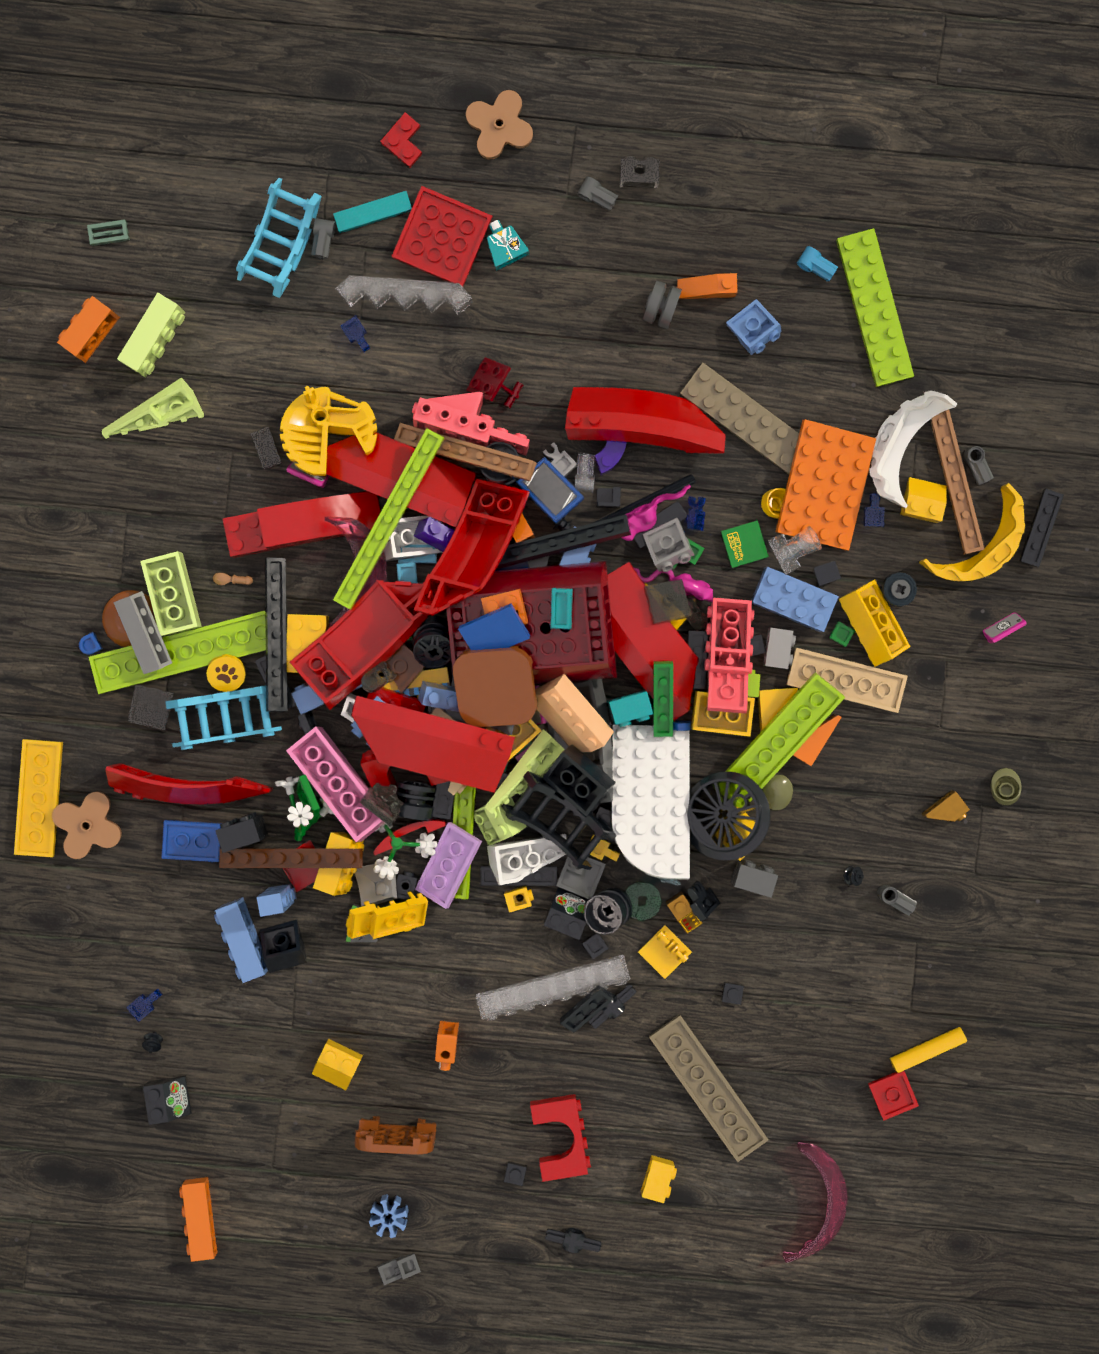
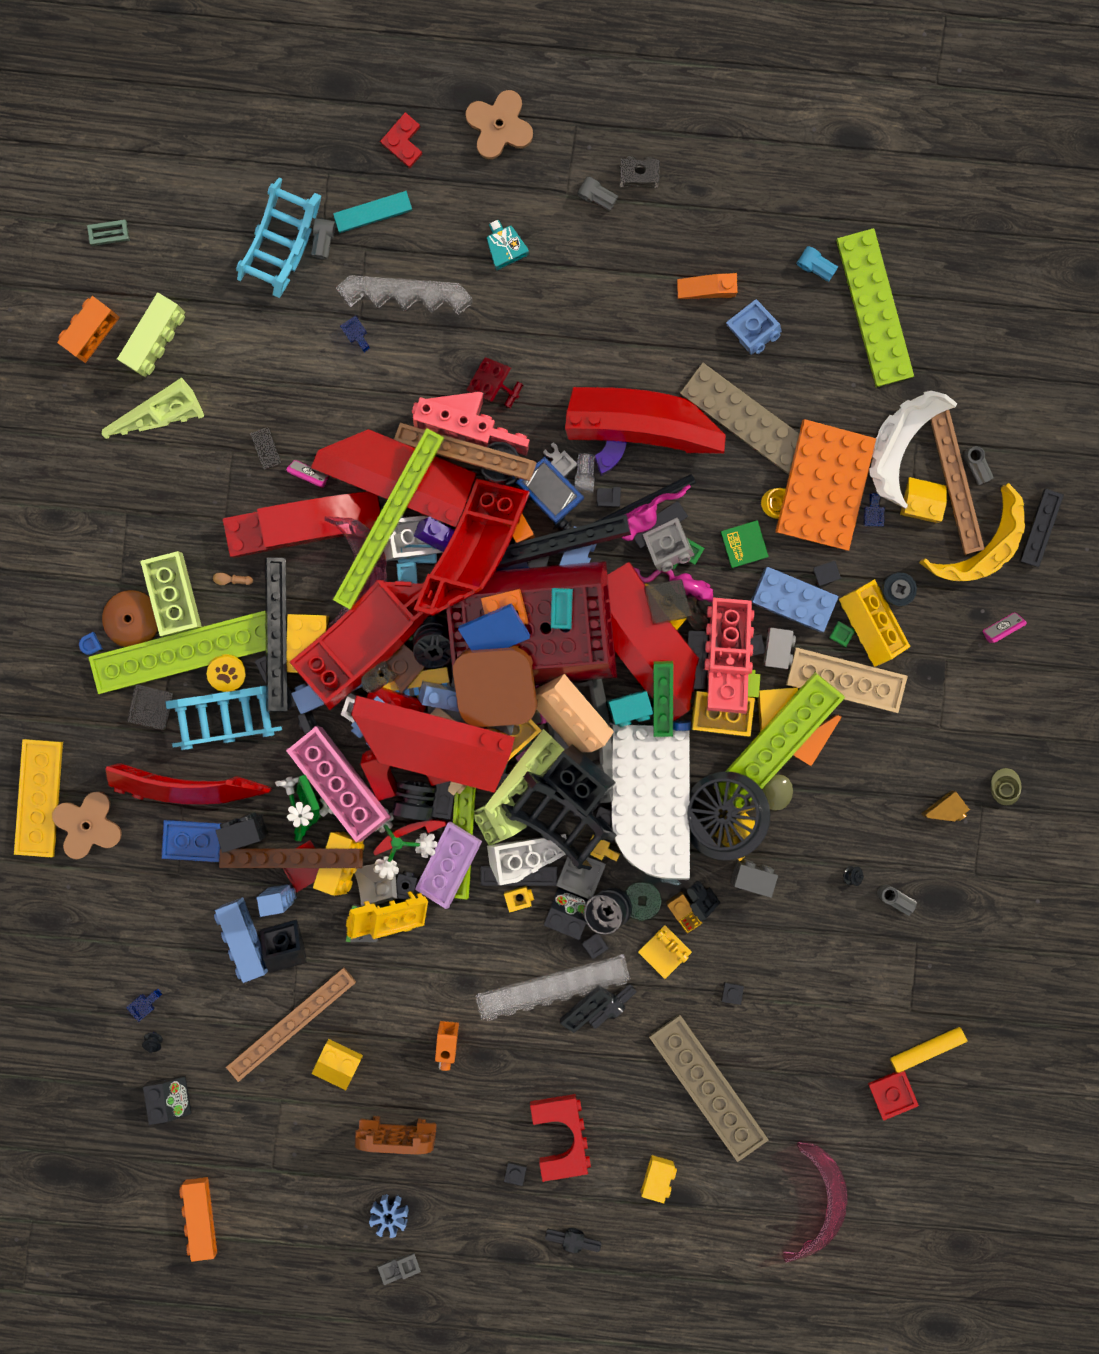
light grey brick [114,591,172,674] -> none
yellow piece [280,386,377,476] -> none
clear smoke slope [359,783,404,826] -> none
red plate [392,186,493,288] -> none
dark grey wheel [642,280,682,330] -> none
clear blue plate [687,496,706,531] -> none
clear plant [768,526,822,575] -> none
none -> medium nougat plate [226,967,356,1082]

